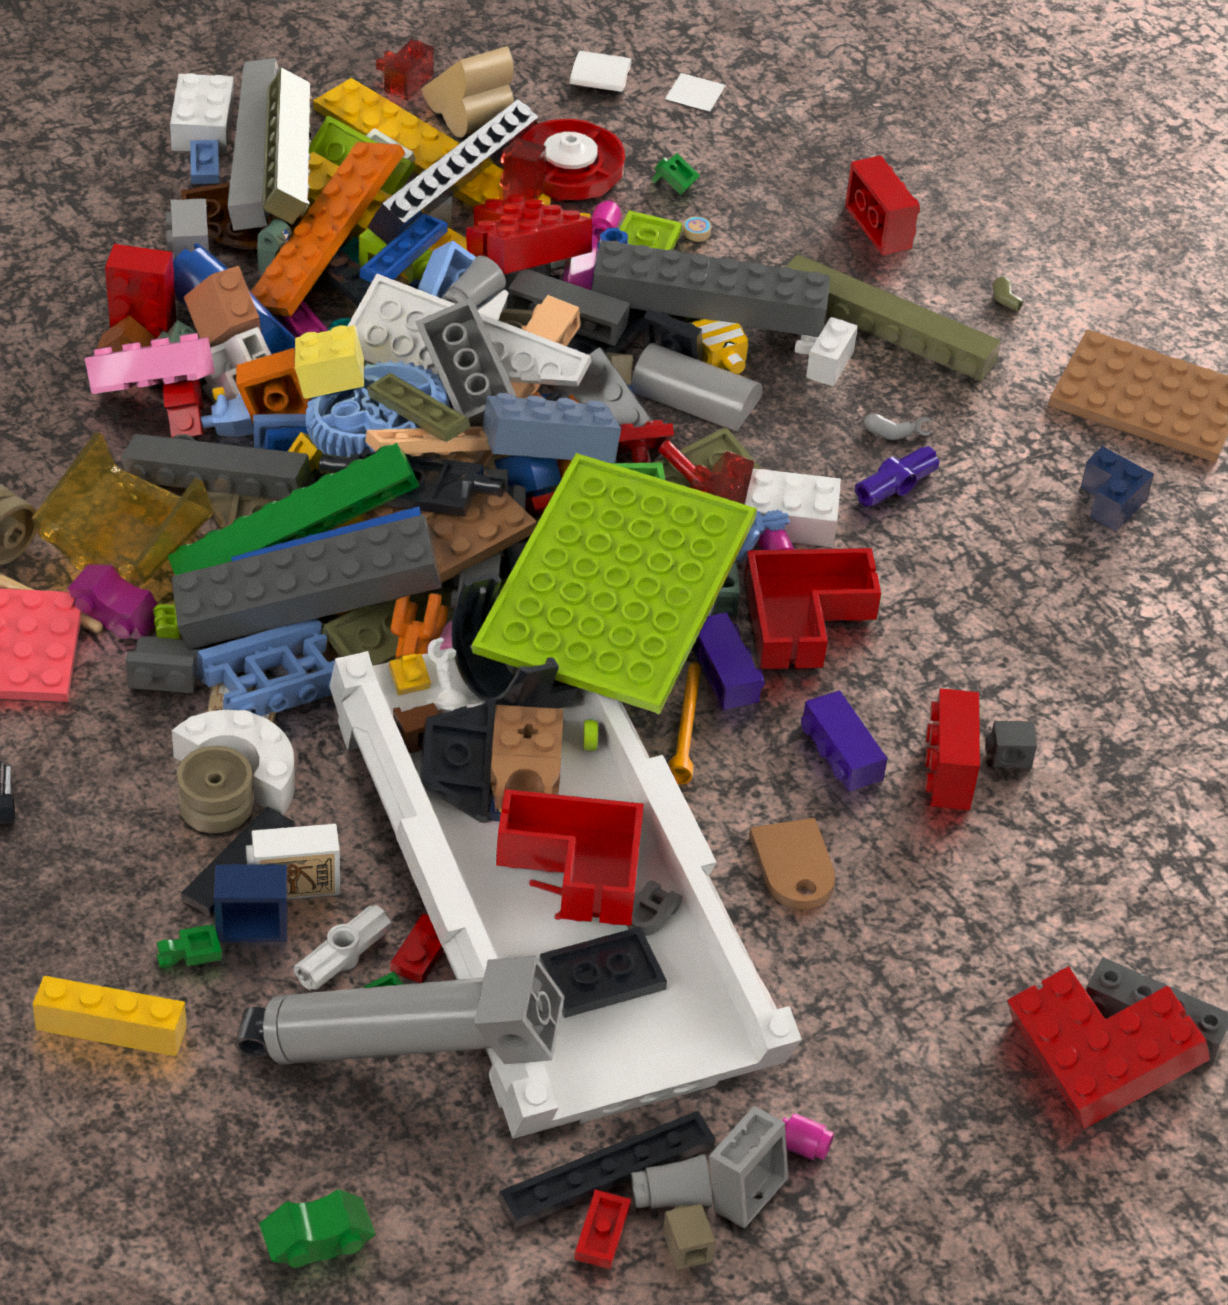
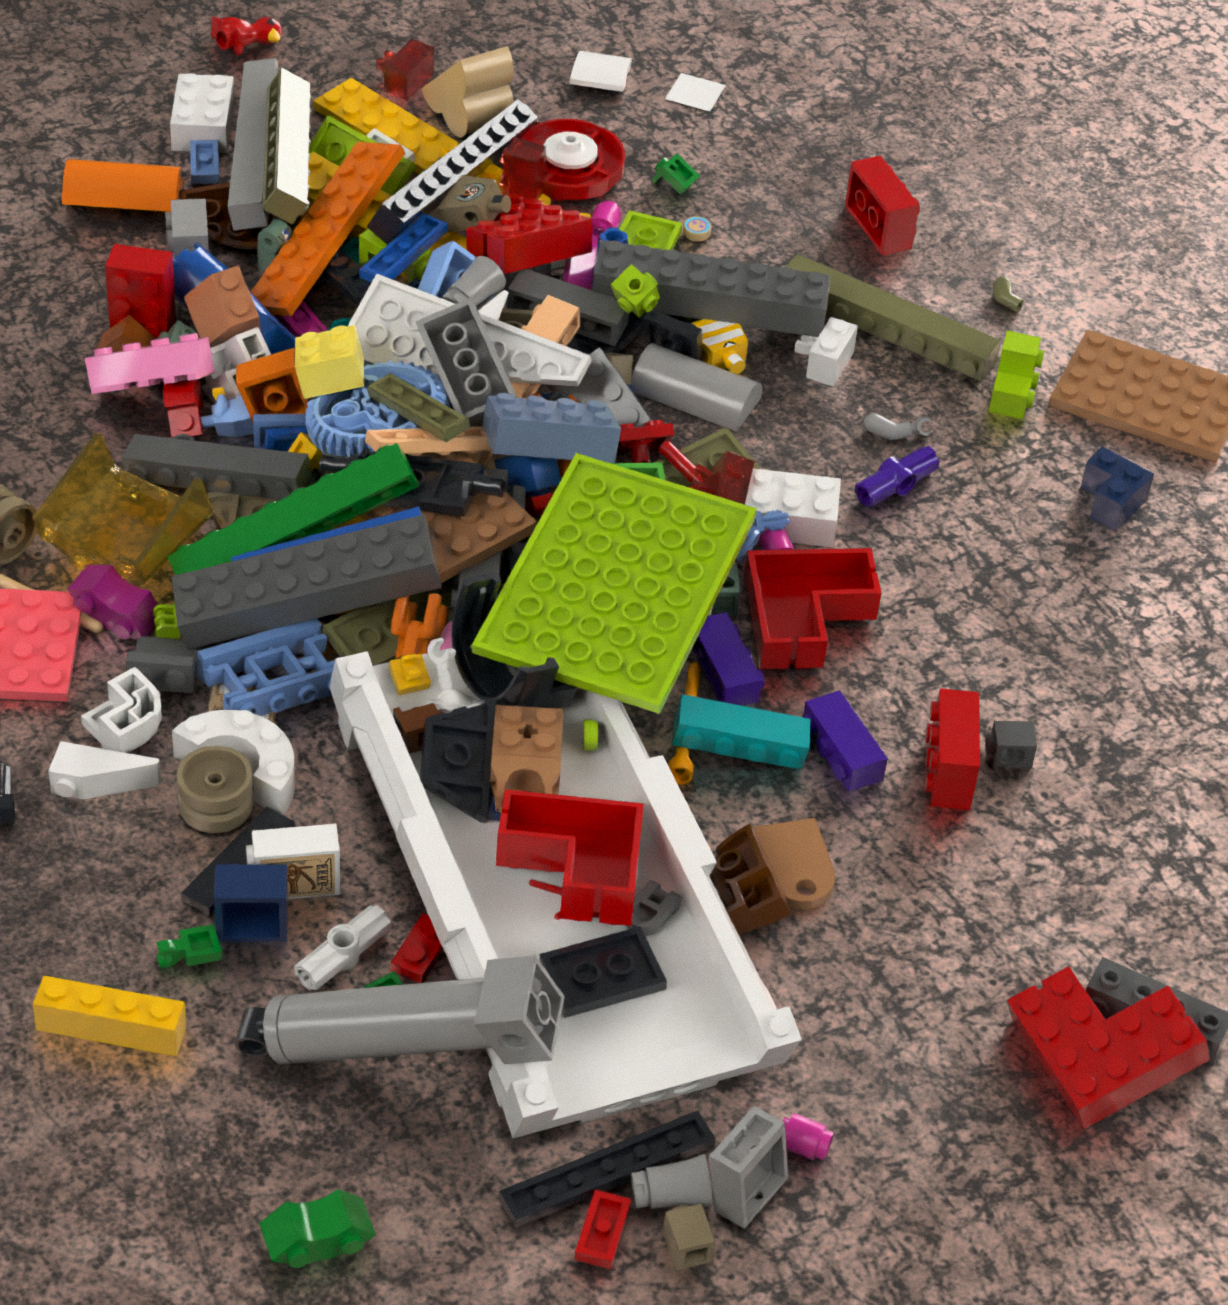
none -> white slope [48,741,161,799]
none -> orange brick [62,159,184,212]
none -> white brick [81,667,162,753]
none -> red animal [211,16,282,56]
none -> dark tan torso [437,175,511,232]
none -> lime brick [611,264,660,318]
none -> teal brick [672,694,810,770]
none -> reddish brown brick [709,824,792,934]
none -> lime brick [989,330,1045,419]

